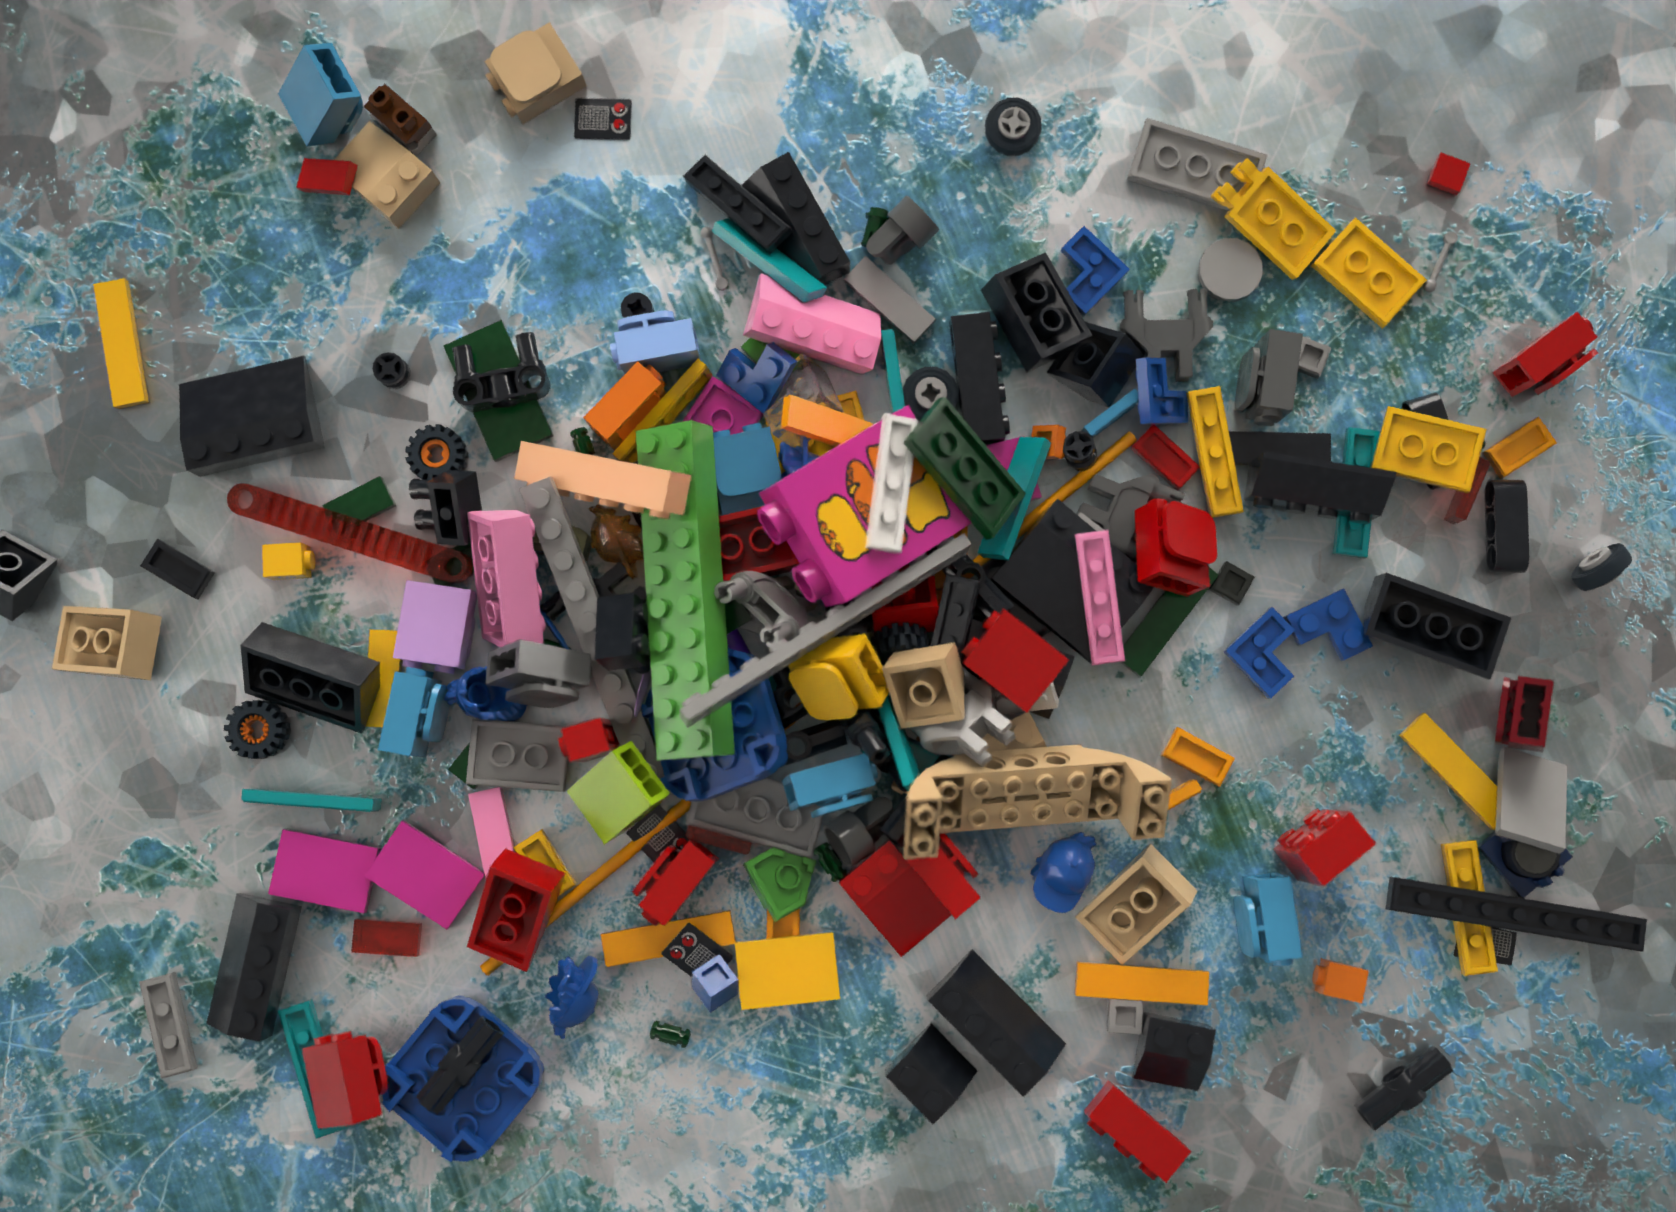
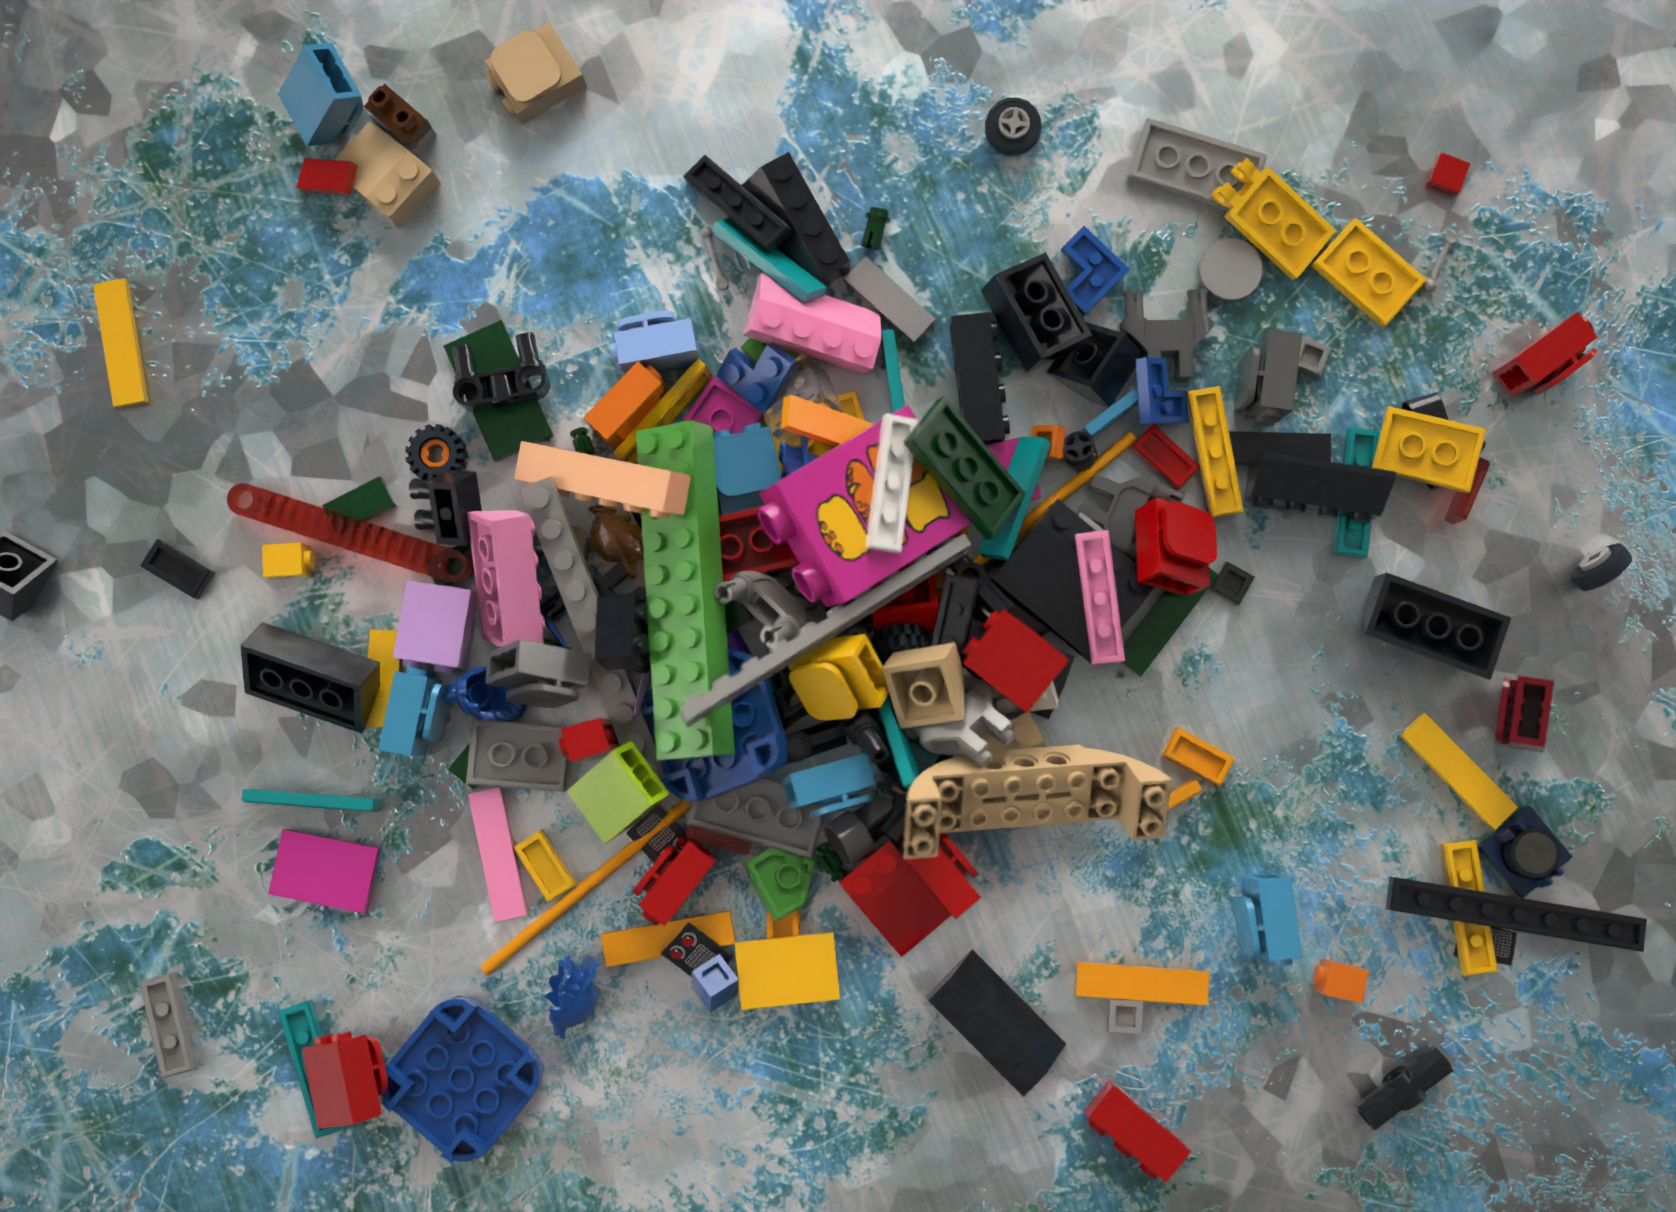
tan slope [52,606,162,680] -> none
black slope [179,355,325,477] -> none
black slope [206,893,302,1042] -> none
black bush [224,700,290,759] -> none
clear red tile [351,918,422,957] -> none
dark pink tile [364,820,485,929] -> none
black wheel [372,352,411,389] -> none
black piece [416,1016,504,1115] -> none
red slope [467,848,565,972] -> none
black sticker [574,98,632,140] -> none
black wheel [621,293,655,318] -> none
dark green piece [650,1021,691,1048] -> none
dark grey piece [866,195,940,264] -> none
black slope [885,1023,978,1125] -> none
black wheel [903,367,959,422] -> none
blue hair [1030,832,1097,913] -> none
tan slope [1075,844,1198,965] -> none
black slope [1132,1012,1216,1091] -> none
blue plate [1223,607,1295,699] -> none
red brick [1273,808,1377,887] -> none
blue plate [1283,588,1373,661] -> none
light orange tile [1483,417,1557,479] -> none
black beam [1484,480,1529,573] -> none
light grey tile [1495,746,1567,854] -> none

